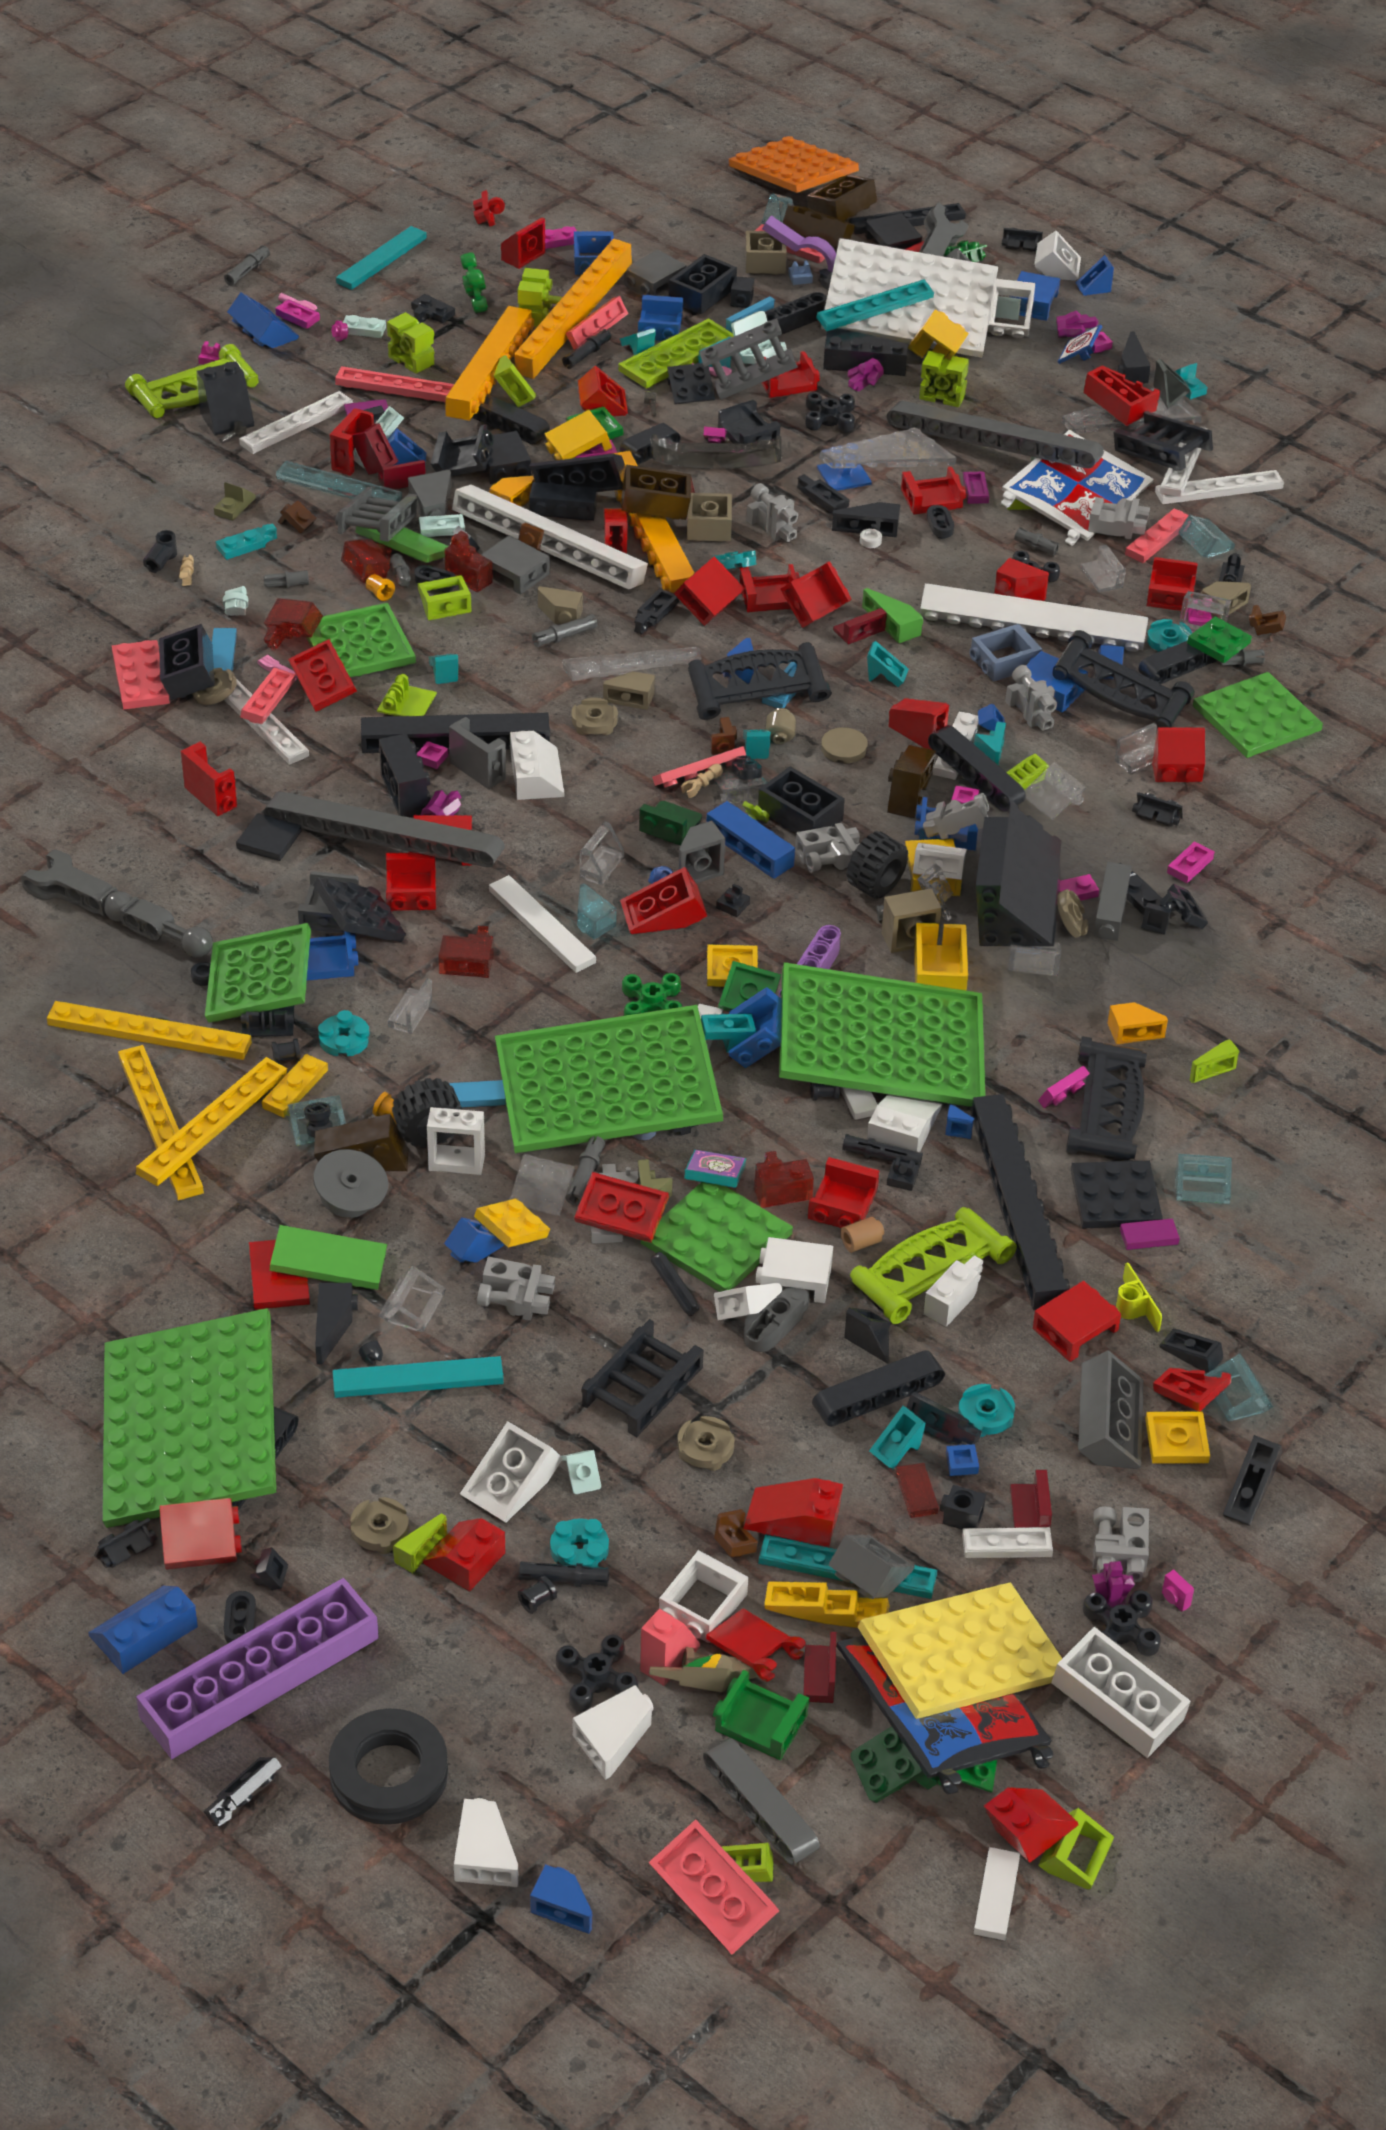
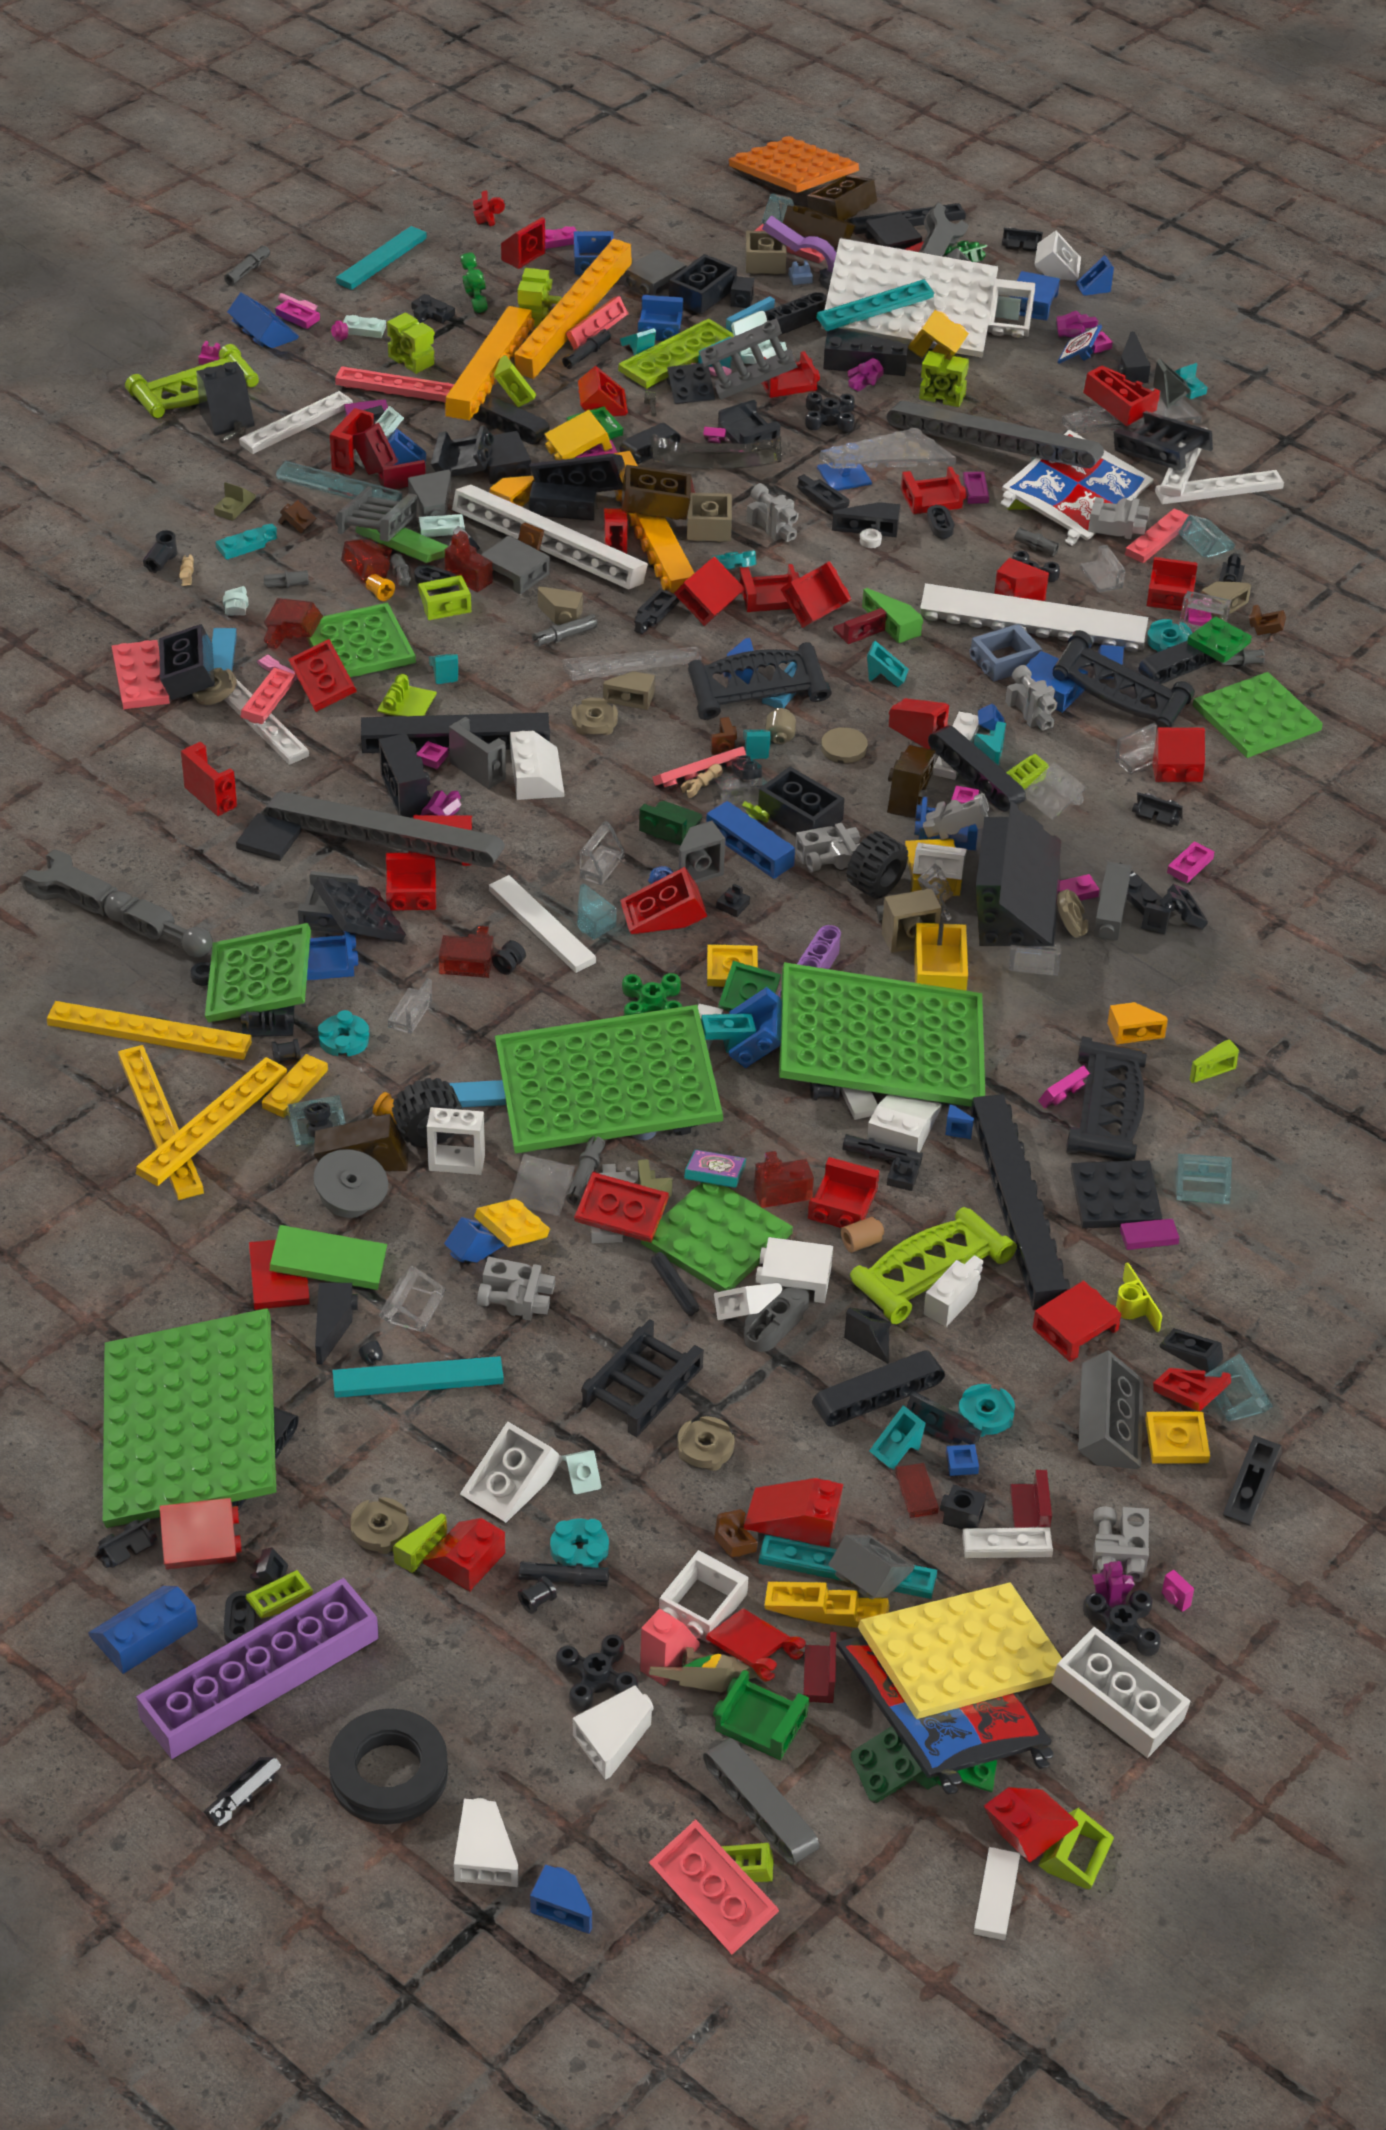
none -> lime slope [246,1570,313,1619]
none -> black wheel [492,940,526,975]

